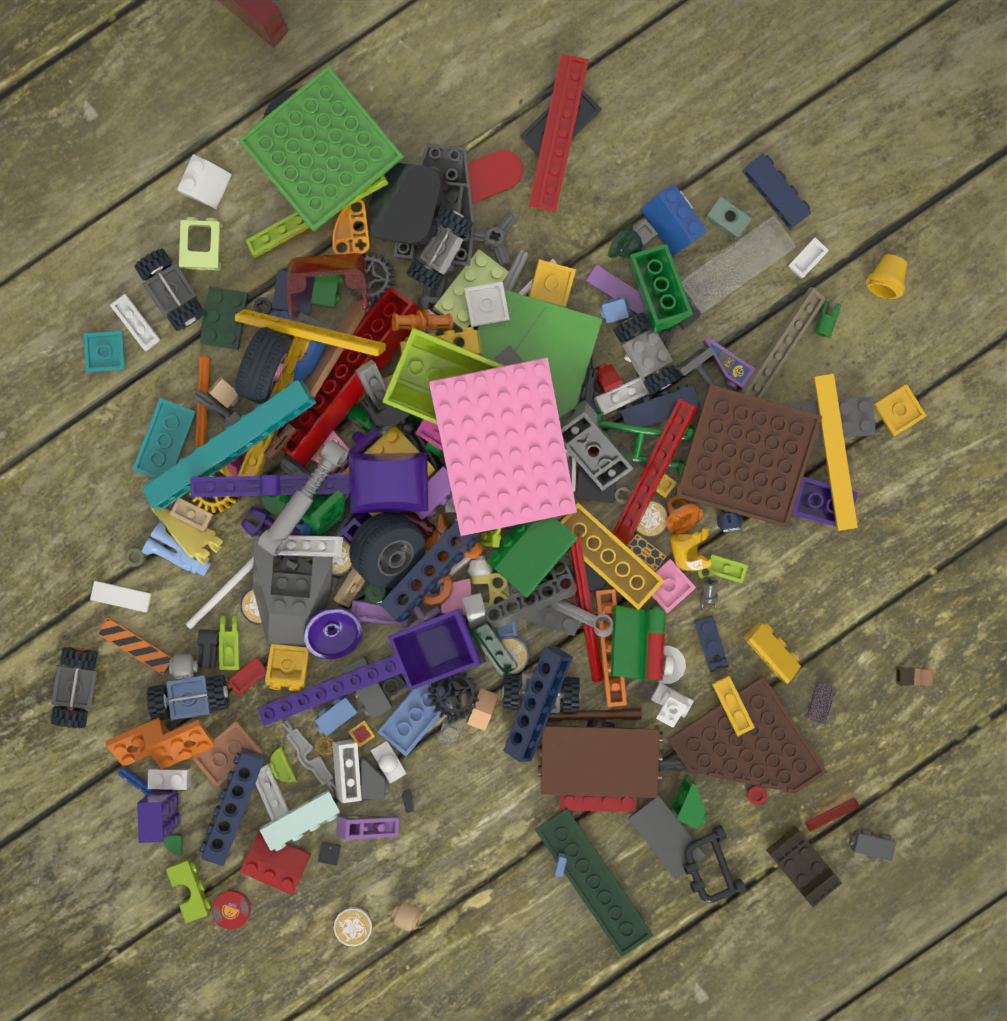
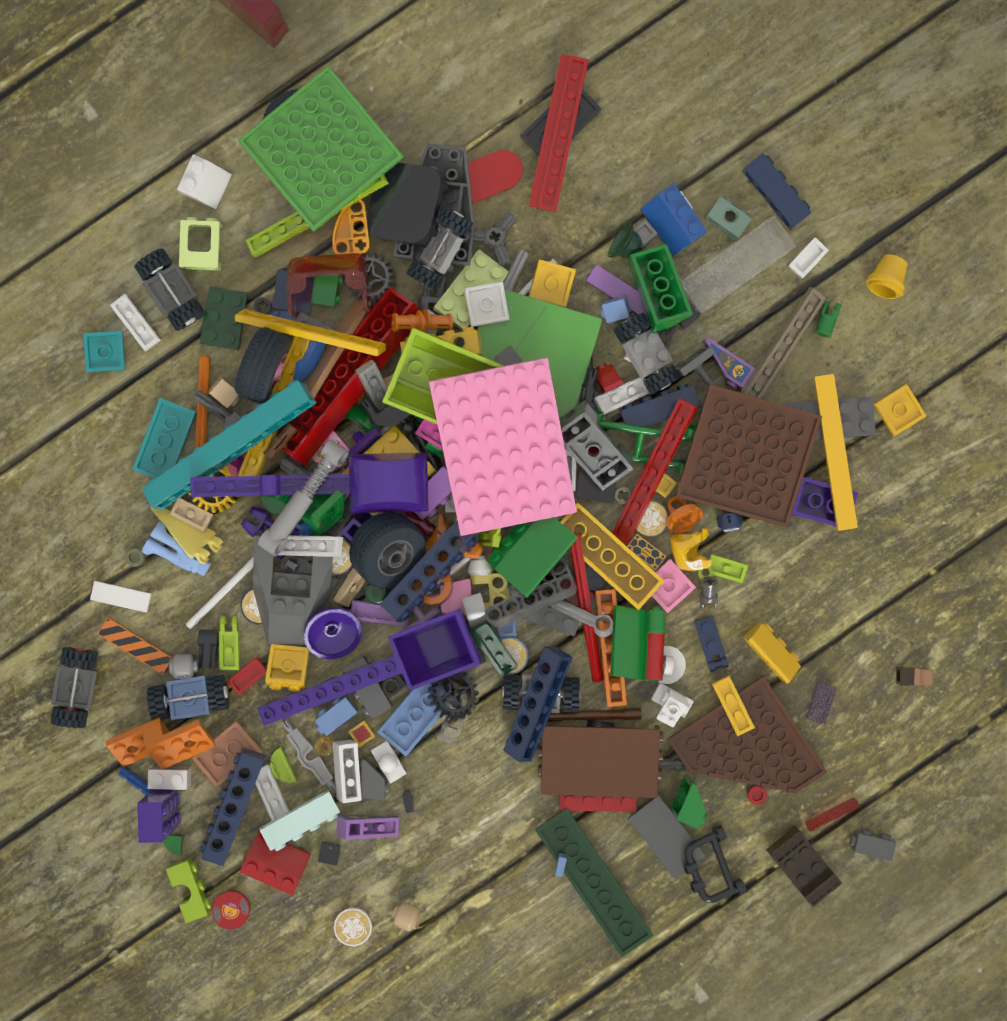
light nougat slope [467,688,498,731] -> none

